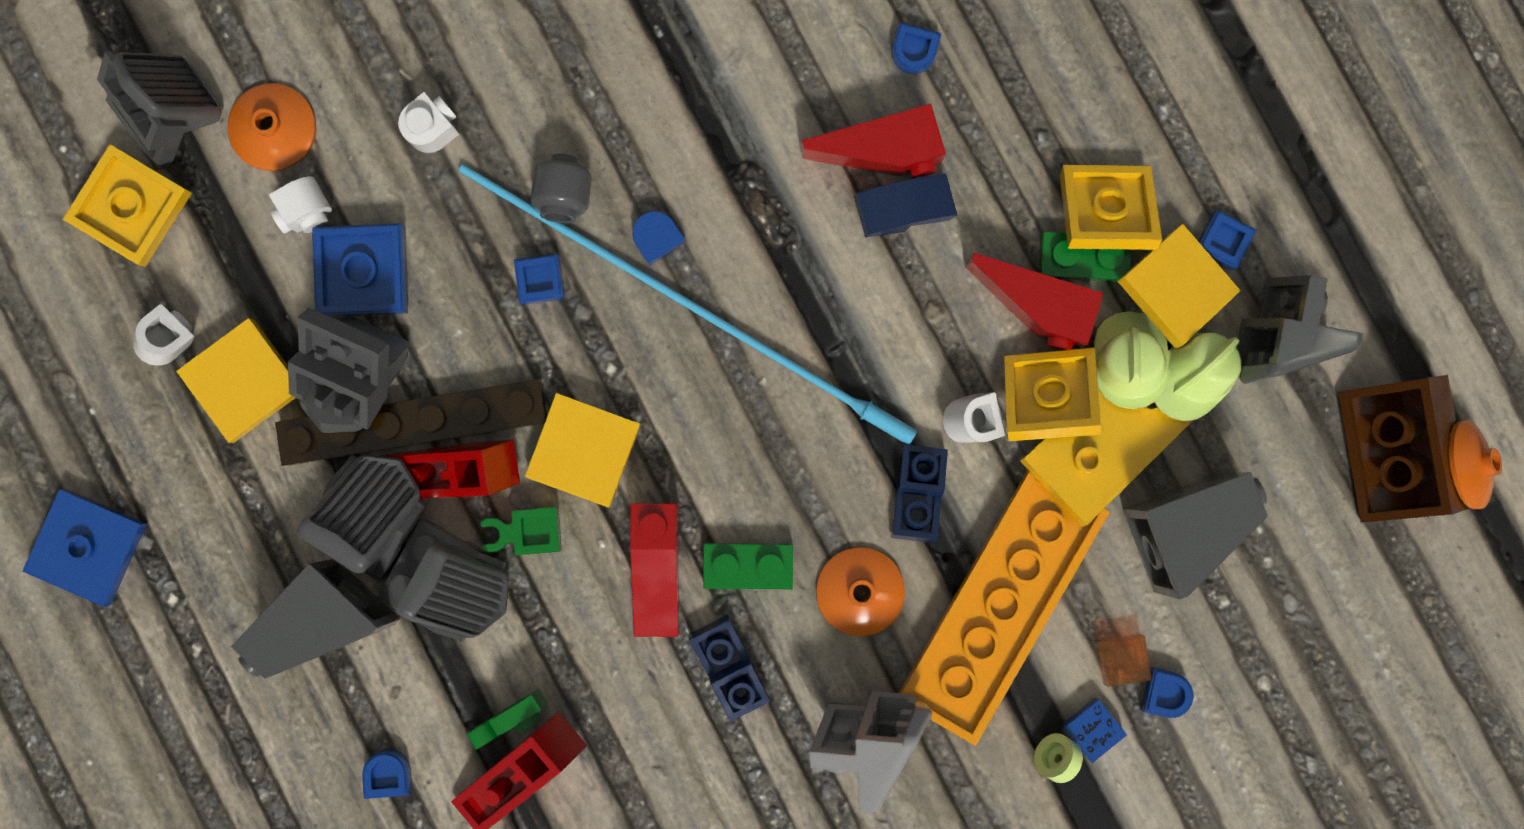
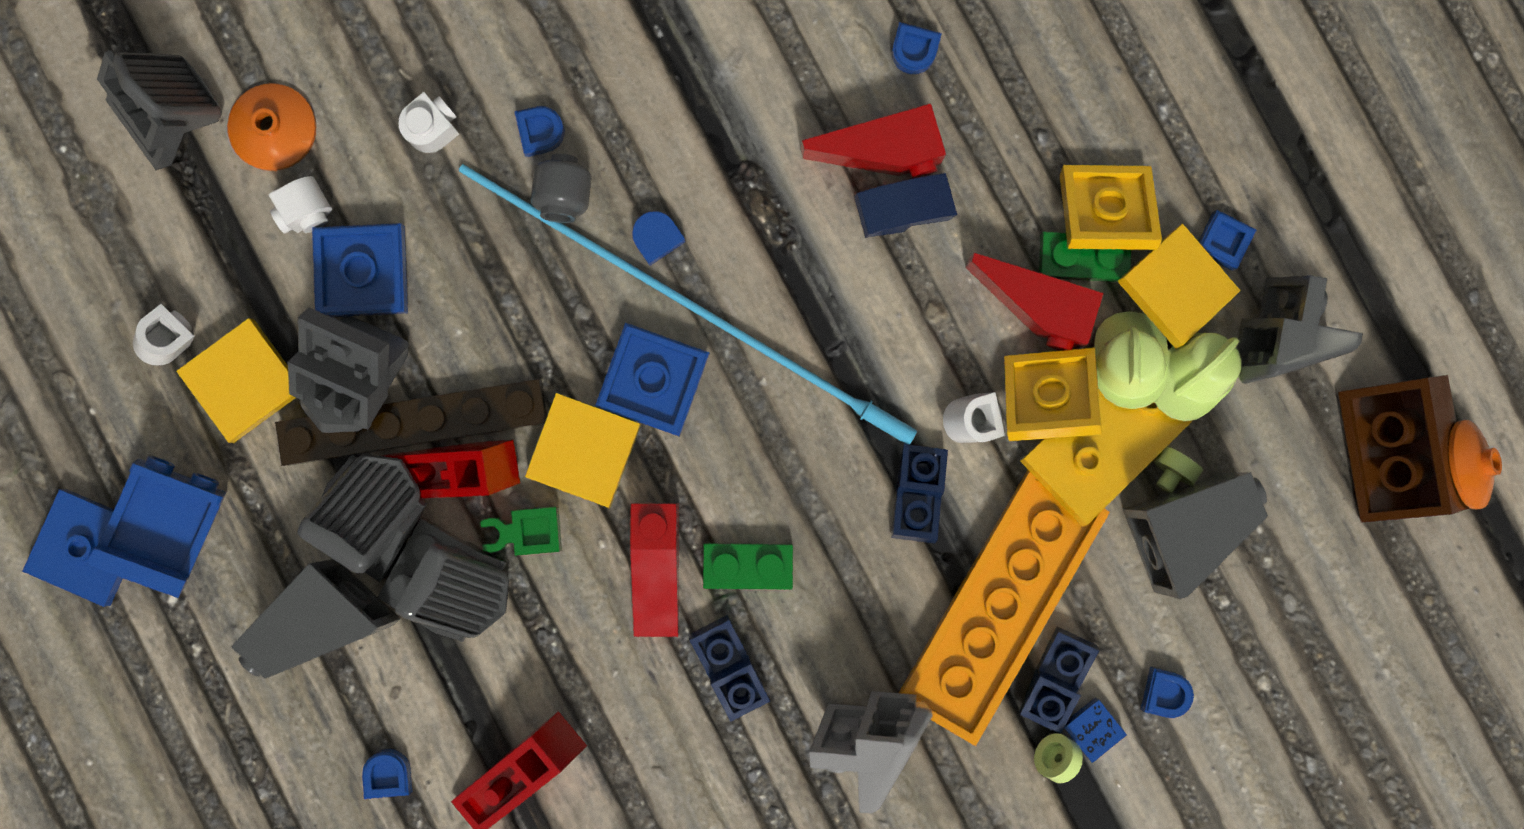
yellow plate [62,144,192,268] -> none
green plate [467,688,548,750] -> none
blue tile [514,254,565,305] -> none
orange dish [816,547,905,636] -> none
clear orange tile [1097,634,1152,687] -> none
none -> blue panel [87,456,227,598]
none -> blue tile [515,106,565,158]
none -> blue plate [595,323,710,437]
none -> dark blue slope [1019,627,1099,734]
none -> yellowish green tile [1154,447,1203,493]

